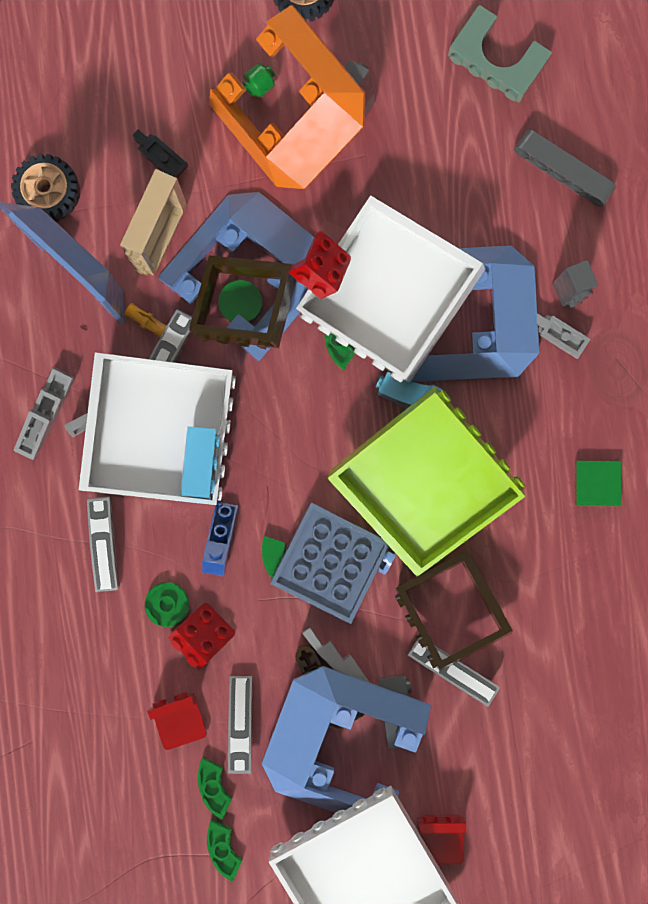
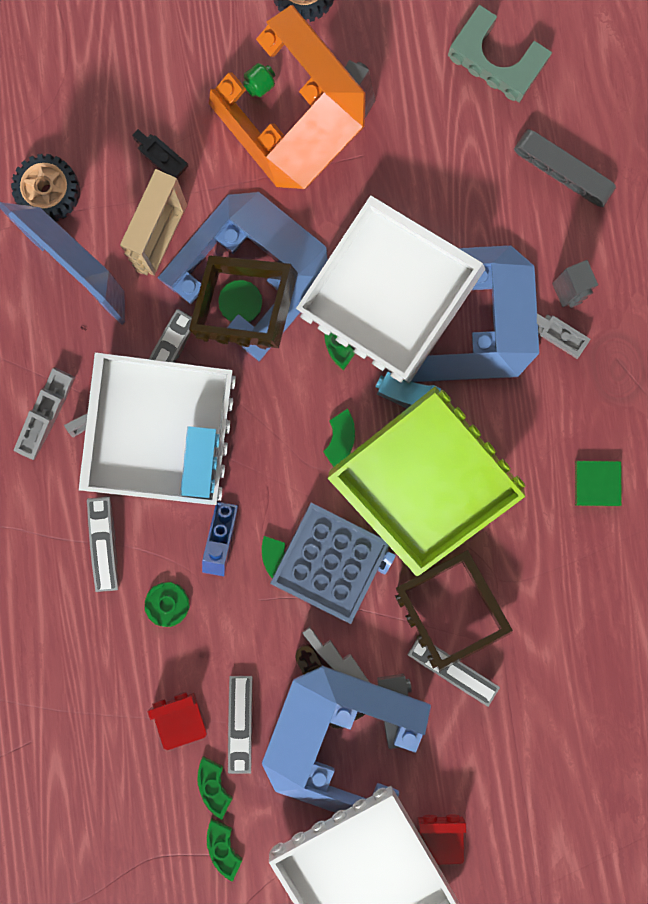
light orange pin [124,303,167,337] -> none
red bracket [168,603,235,670] -> none
red bracket [288,231,351,299] -> none
none -> green tile [323,409,355,467]

